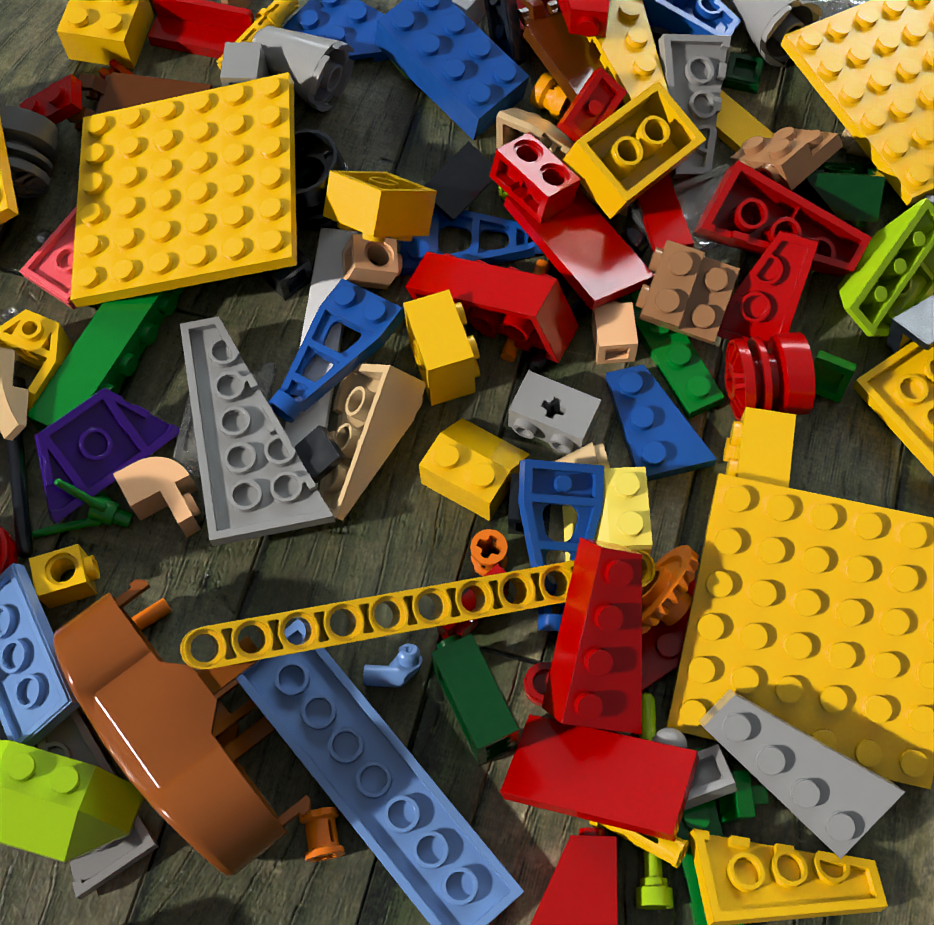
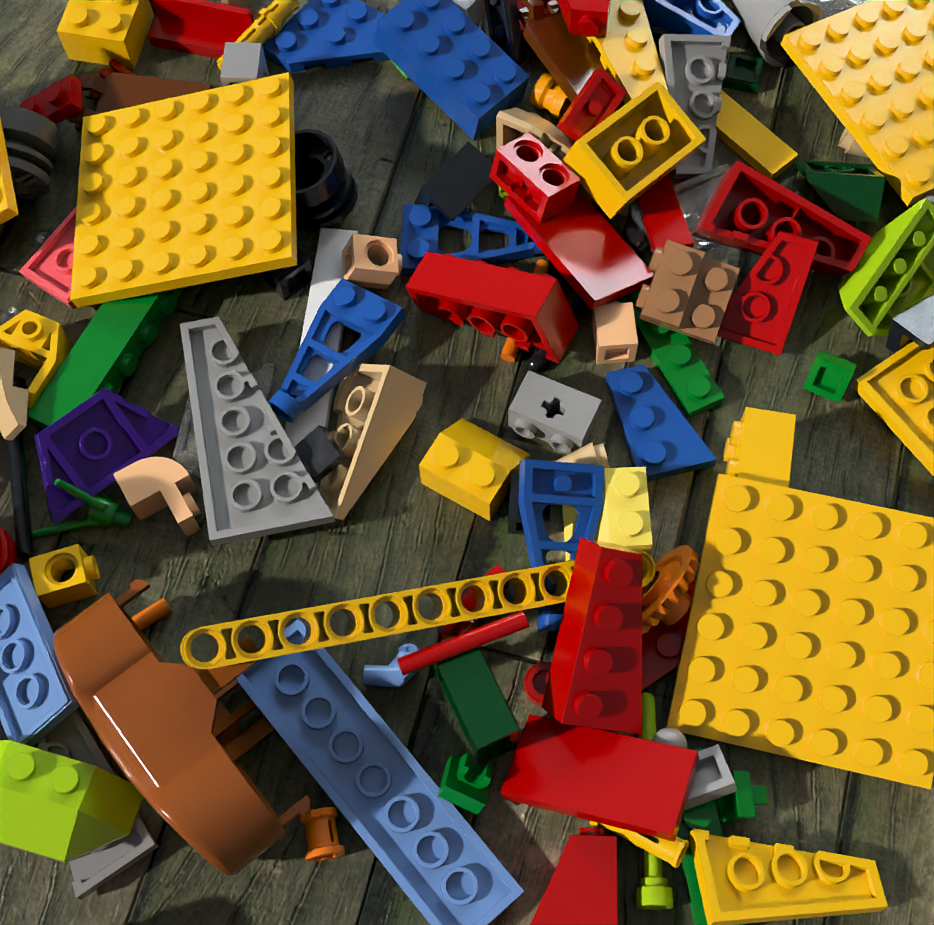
light grey cone [252,26,354,112] -> none
yellow brick [323,170,437,242] -> none
yellow brick [403,289,480,406] -> none
orange bush [470,529,508,576] -> none
light grey wedge [699,689,905,859] -> none
red wheel [725,332,815,421] -> none
medium nougat plate [730,127,843,191] -> none
none -> red bar [397,611,529,676]
none -> green tile [438,753,493,815]

